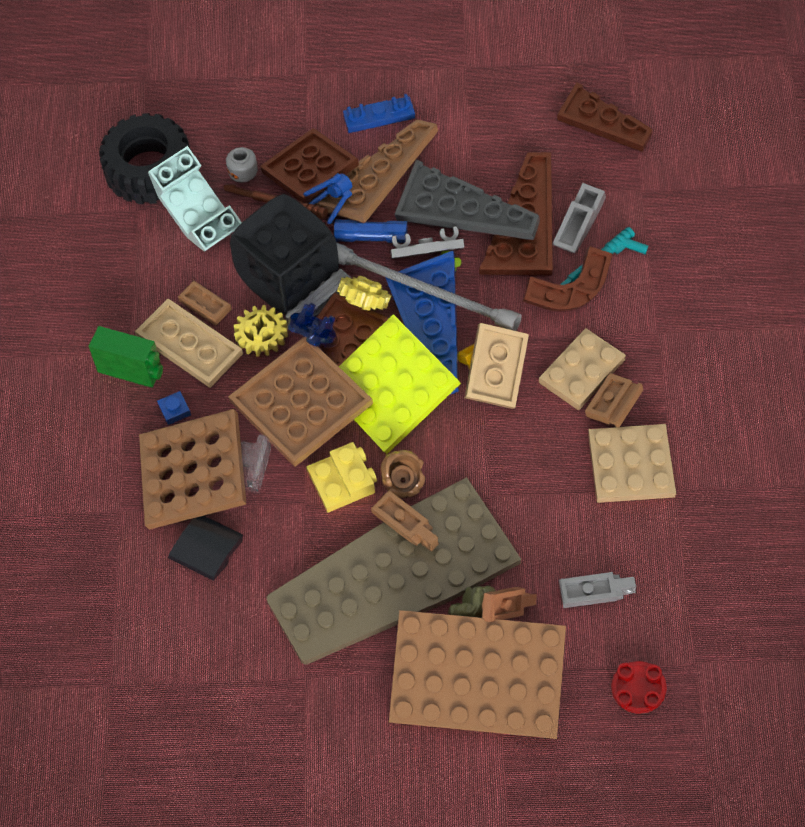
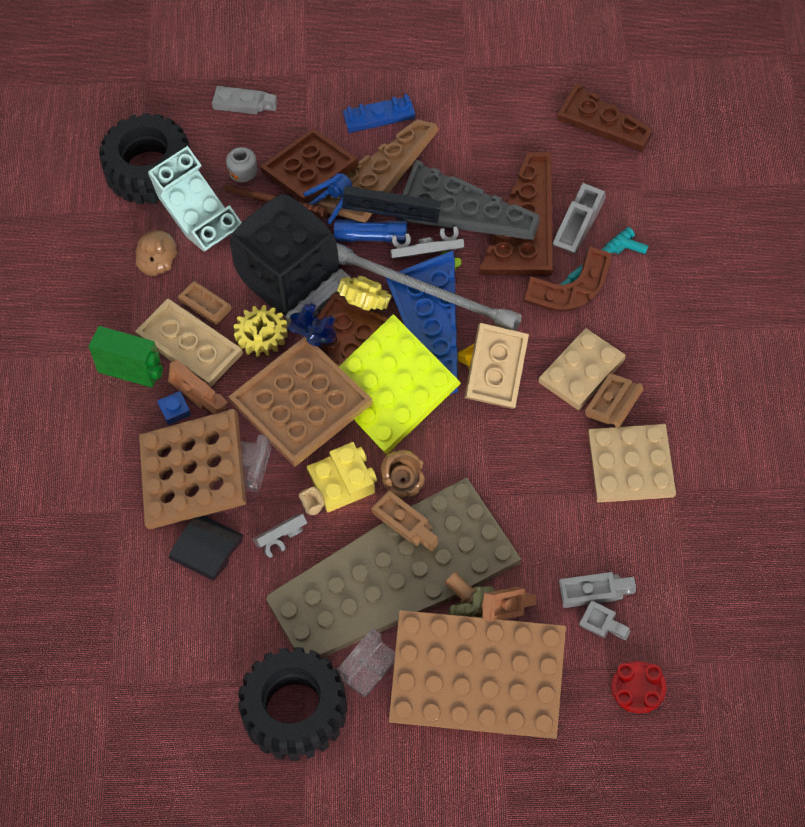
none -> medium nougat hair [135,230,178,276]
none -> nougat hinge [168,359,228,414]
none -> light grey hinge [212,86,277,114]
none -> black tyre [238,647,347,761]
none -> light grey plate [252,514,307,558]
none -> tan piece [299,487,325,515]
none -> clear panel [338,628,395,697]
none -> black plate [342,186,441,224]
none -> medium nougat pin [444,571,476,604]
none -> light grey plate [579,600,631,641]

